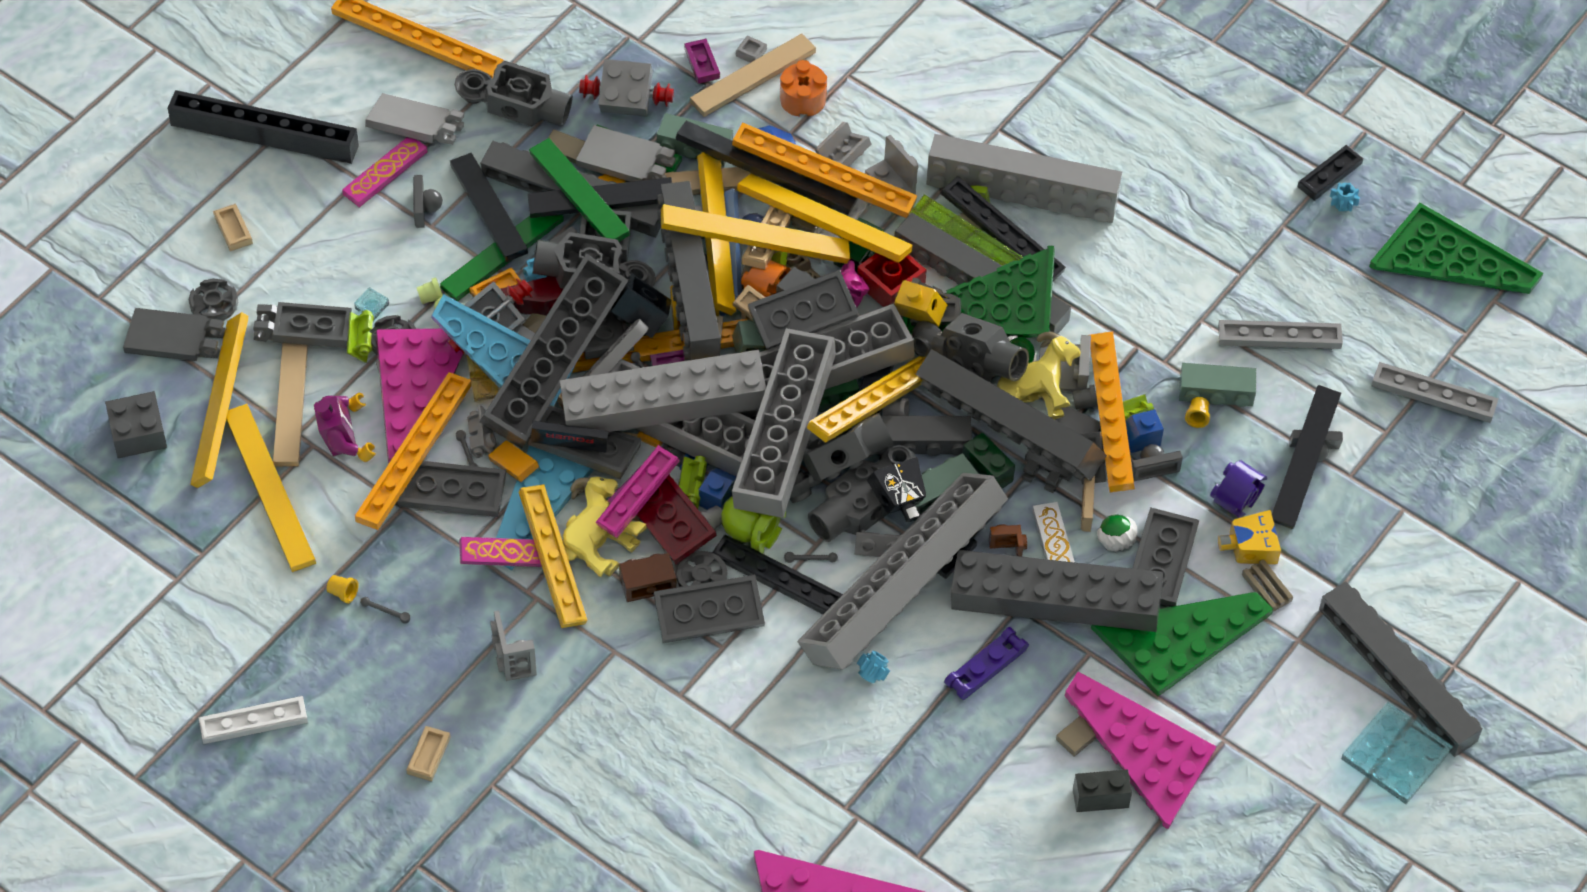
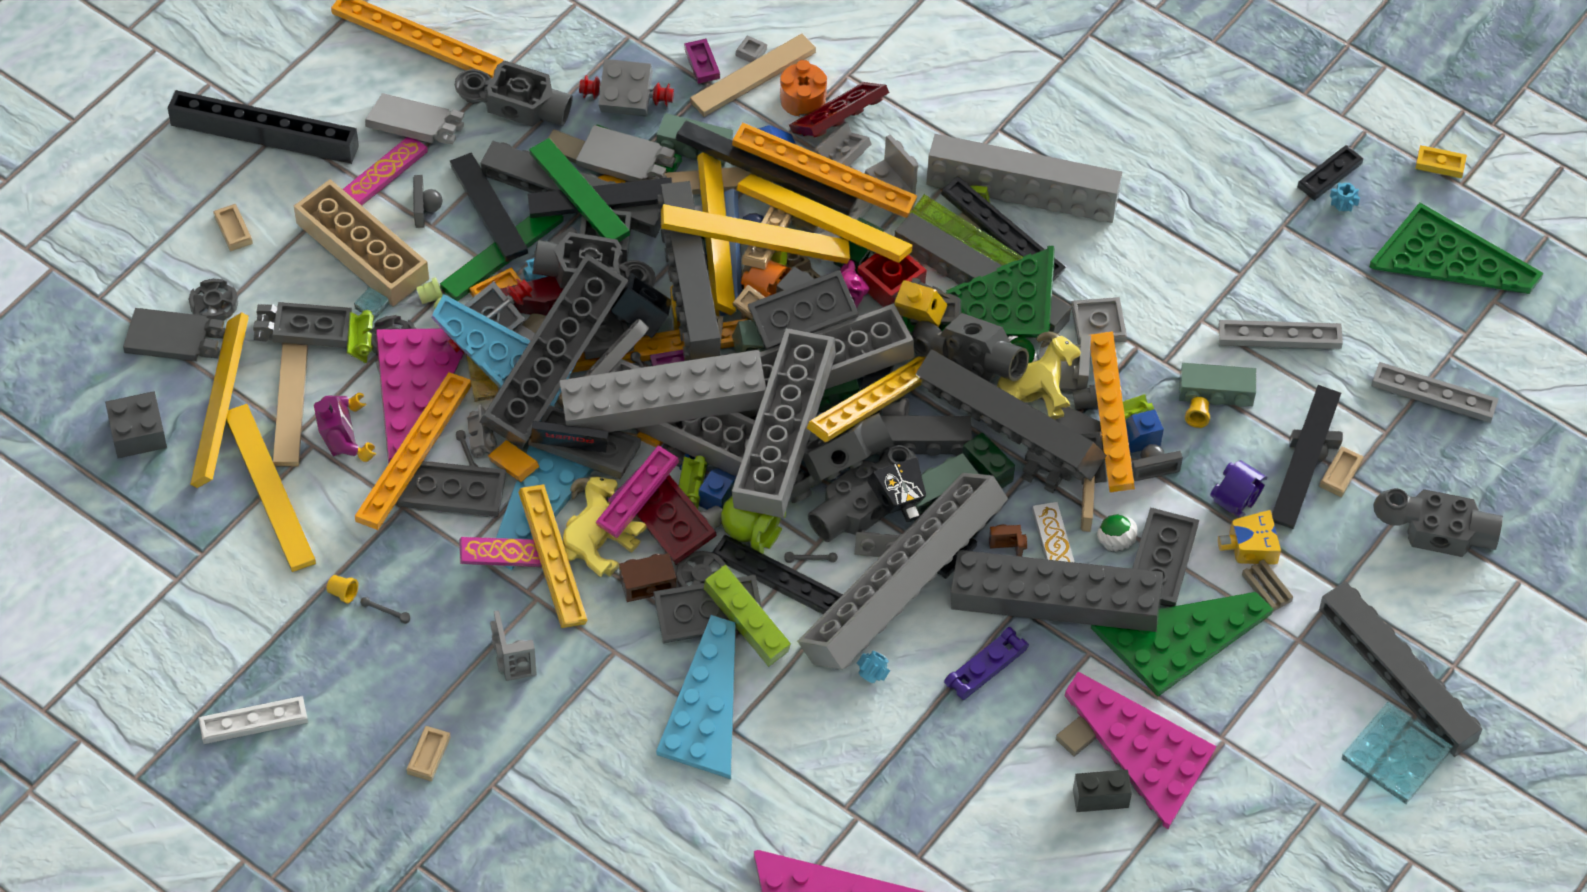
none -> tan brick [294,179,429,306]
none -> medium azure wing [656,615,736,779]
none -> lime brick [704,565,791,667]
none -> dark red plate [789,82,890,138]
none -> light grey tile [1071,297,1127,344]
none -> tan tile [1319,446,1364,497]
none -> dark grey brick [1373,488,1503,557]
none -> yellow plate [1415,145,1467,178]

